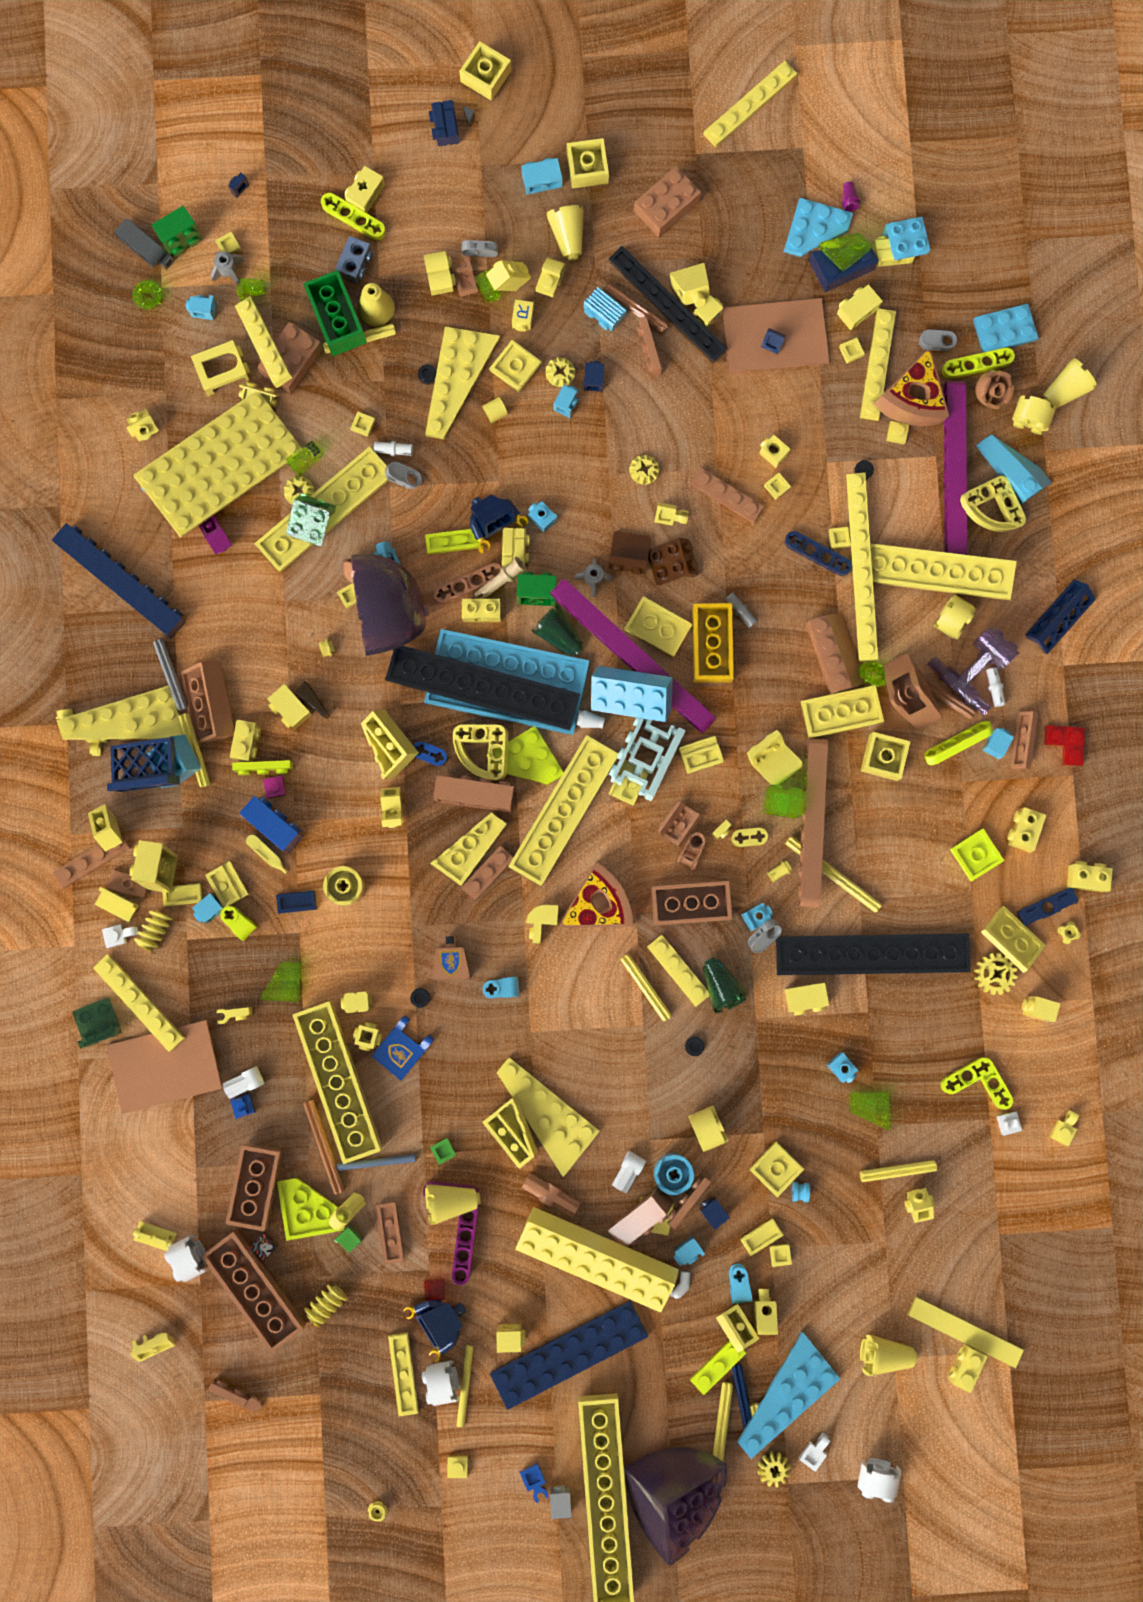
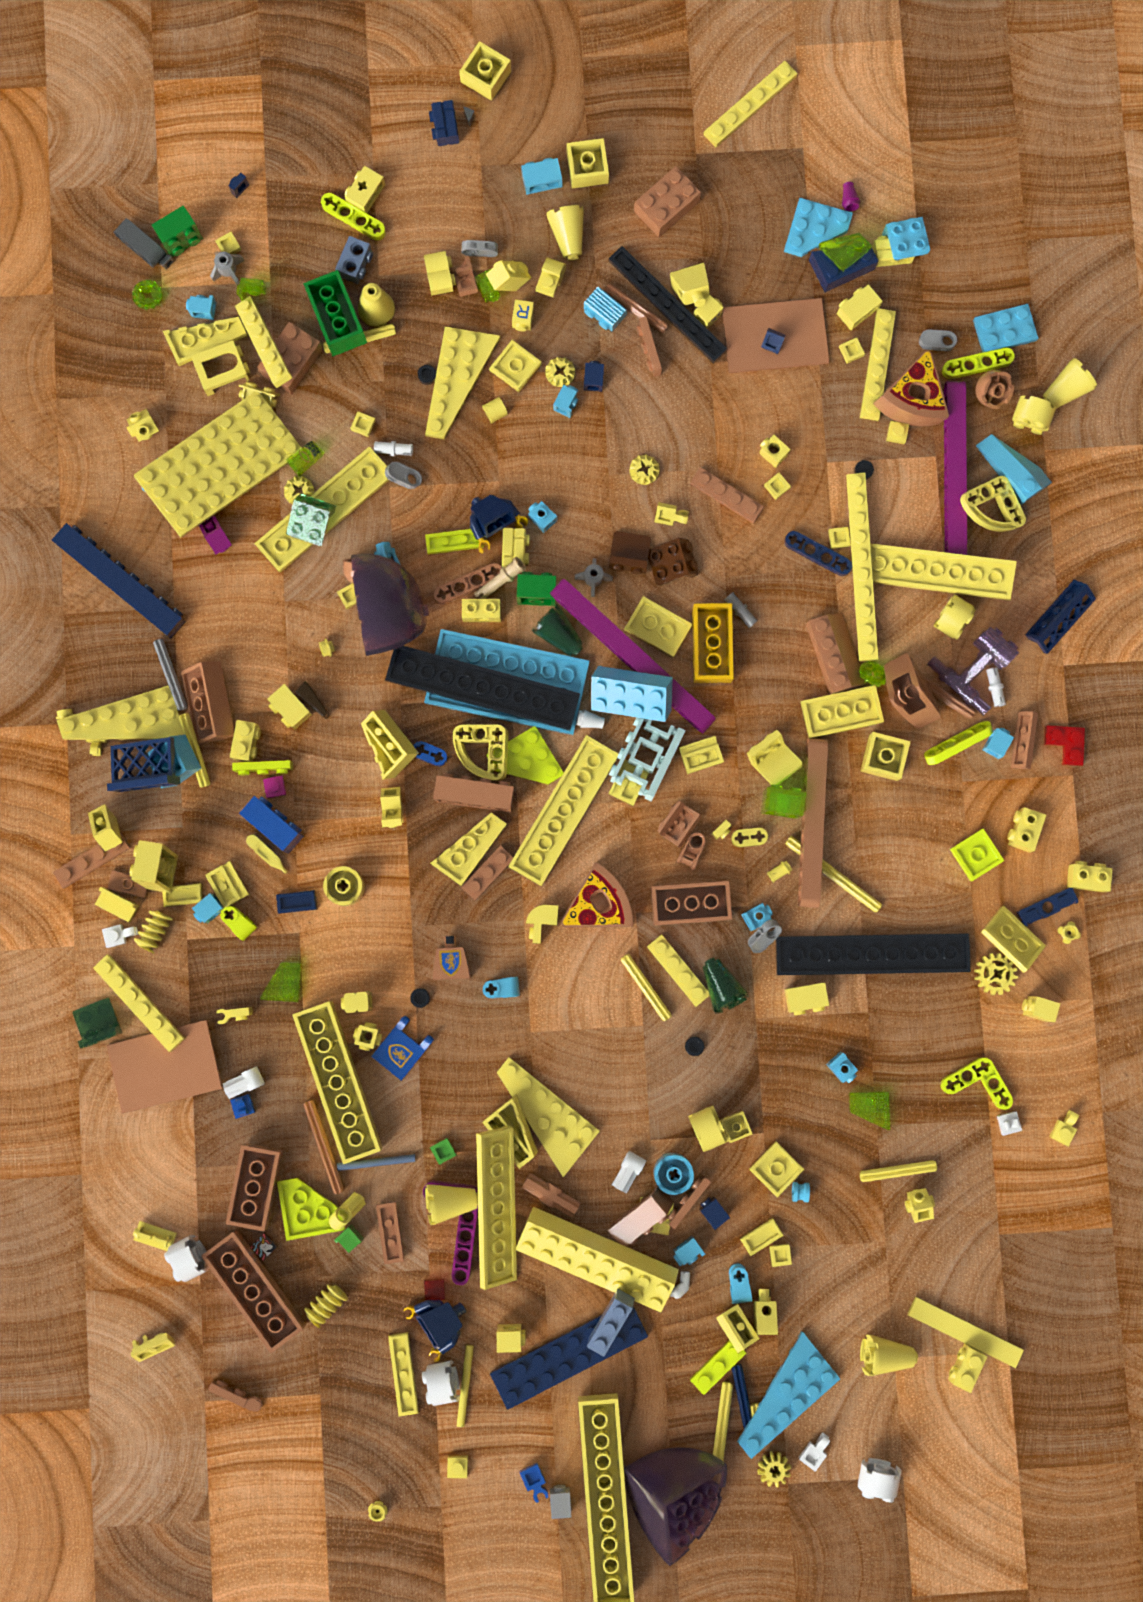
none -> light yellow wing [163,317,247,366]
none -> light yellow plate [476,1126,517,1290]
none -> sand blue brick [587,1288,635,1356]
none -> light yellow piece [720,1111,752,1143]

